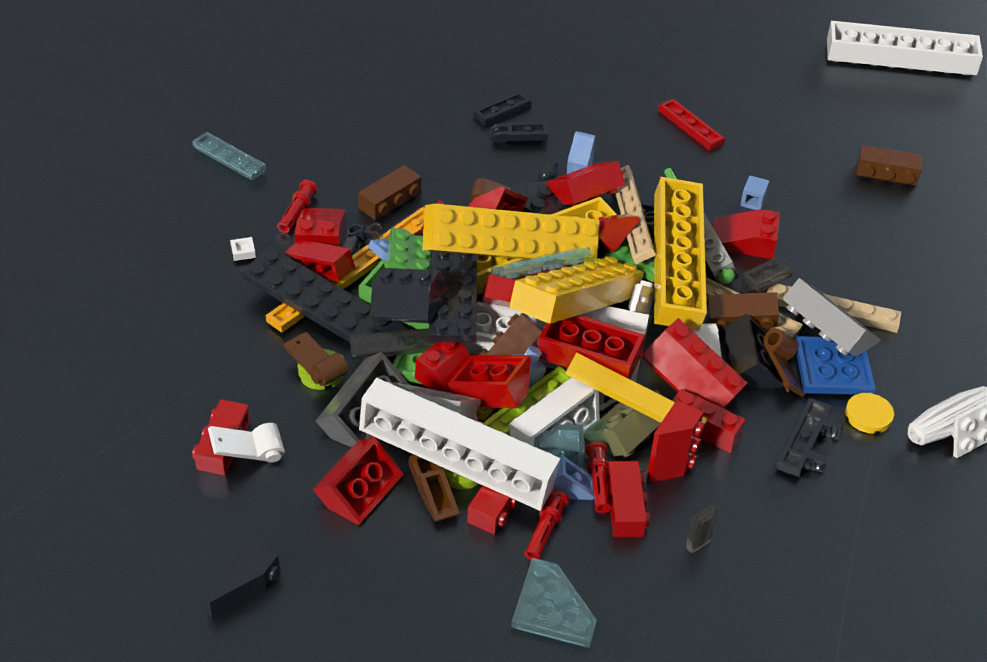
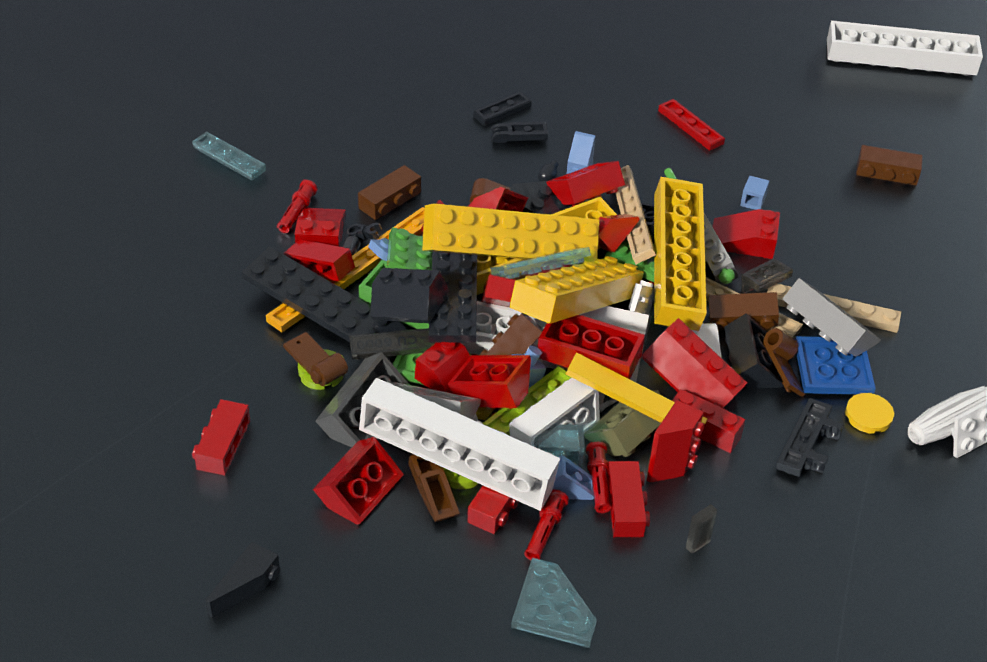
white door [208,423,285,463] -> none
white plate [230,237,256,261] -> none

